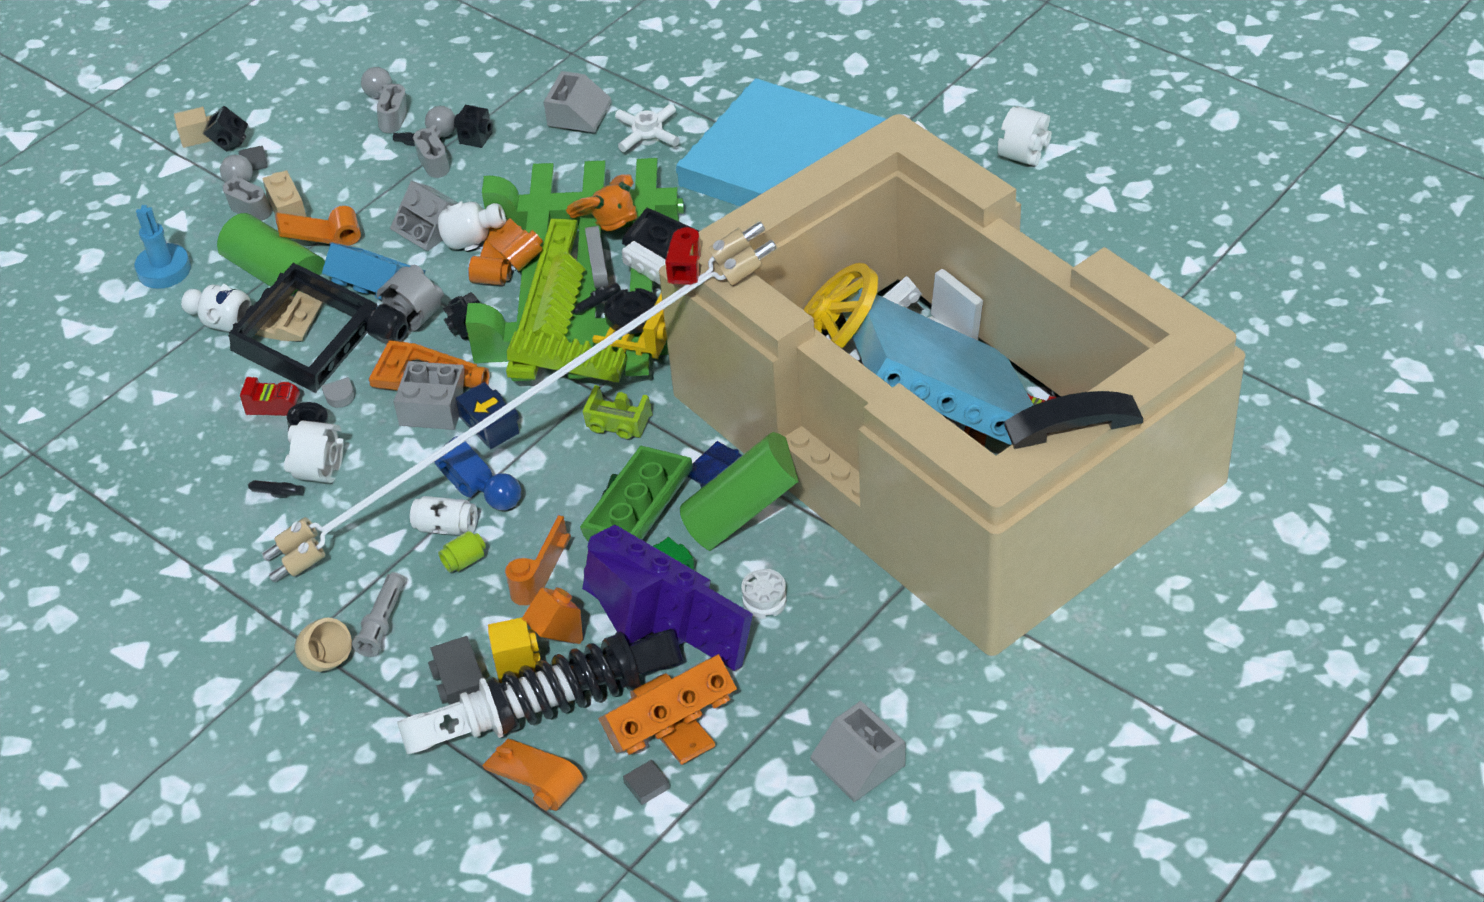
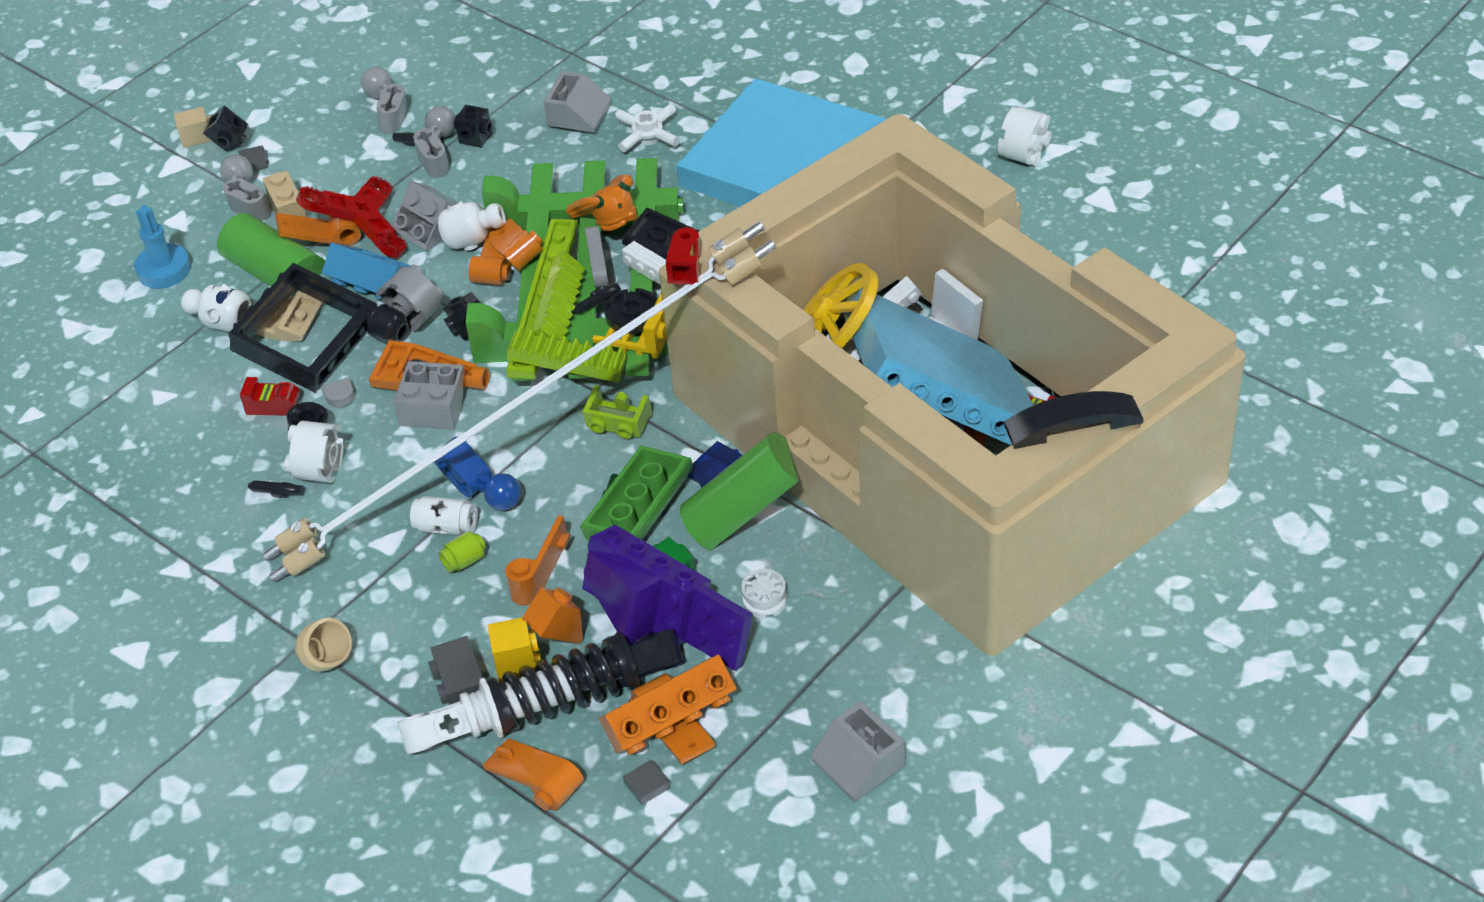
light grey pin [352,572,406,657] -> none
dark blue brick [455,382,519,450] -> none
none -> red piece [296,176,407,258]

